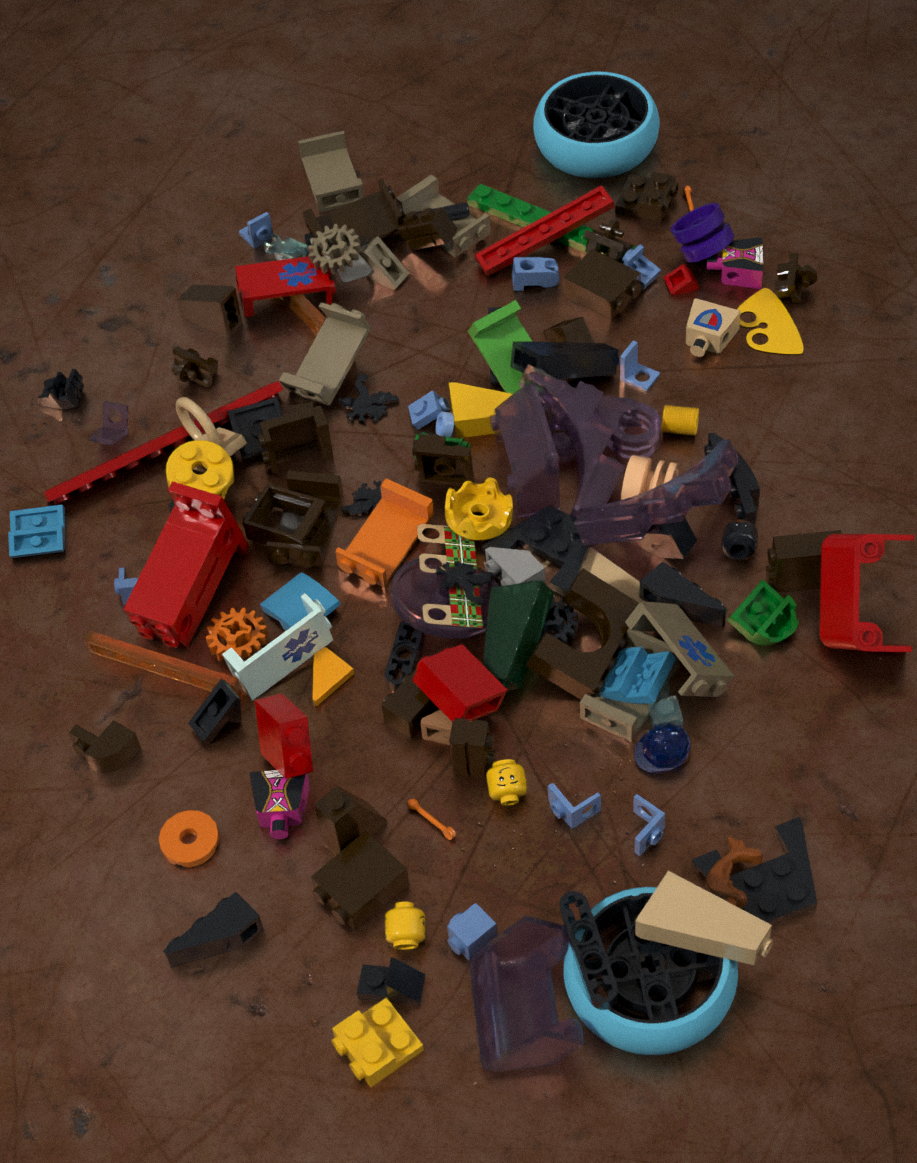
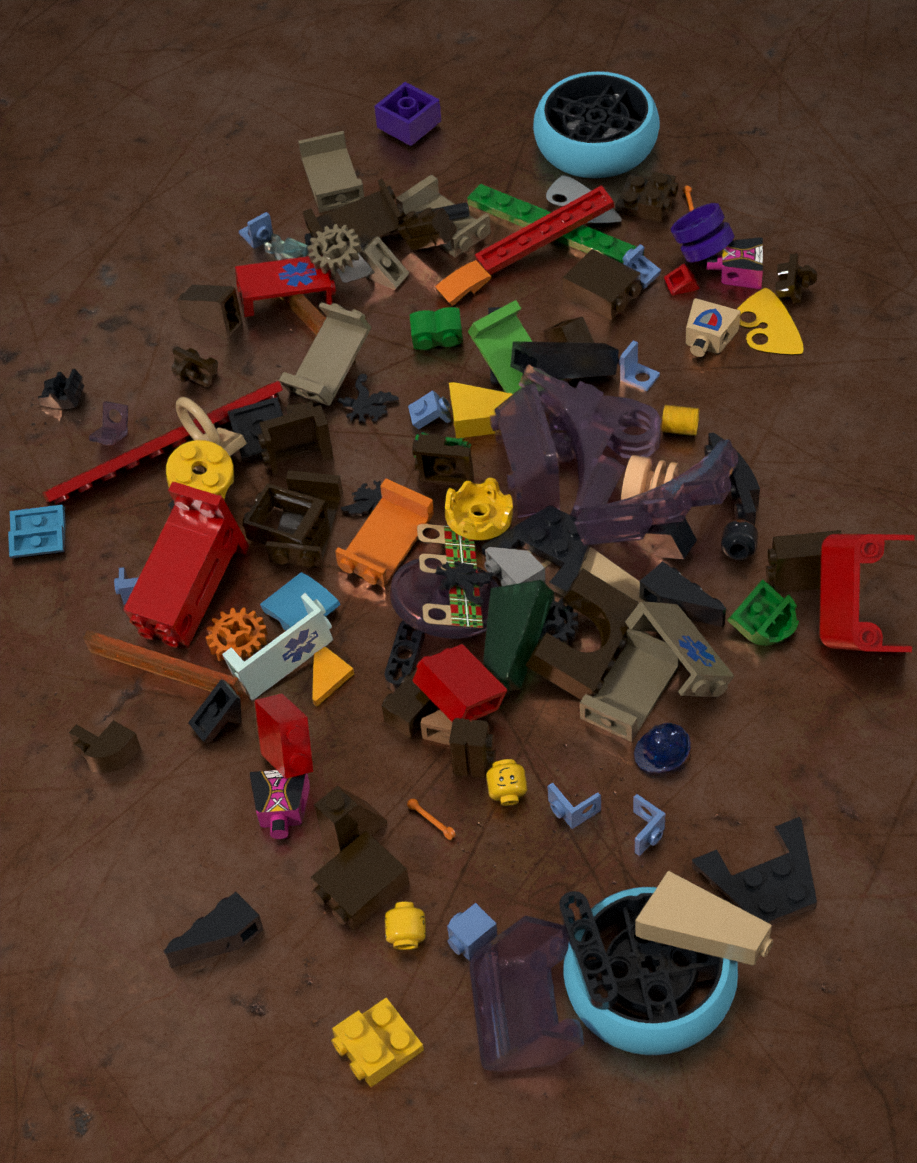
orange tile [159,810,220,868] -> none
black slope [357,957,425,1006] -> none
light blue tile [436,412,454,437] -> none
medium blue leg [512,257,560,291] -> none
dark brown hips [583,219,633,263] -> none
dark azure slope [598,646,676,704] -> none
clear light blue plate [648,680,683,731] -> none
dark orange animal [705,837,763,908] -> none
none -> dark purple brick [374,82,441,146]
none -> green brick [410,307,463,350]
none -> orange slope [435,260,492,306]
none -> light grey piece [546,175,622,223]

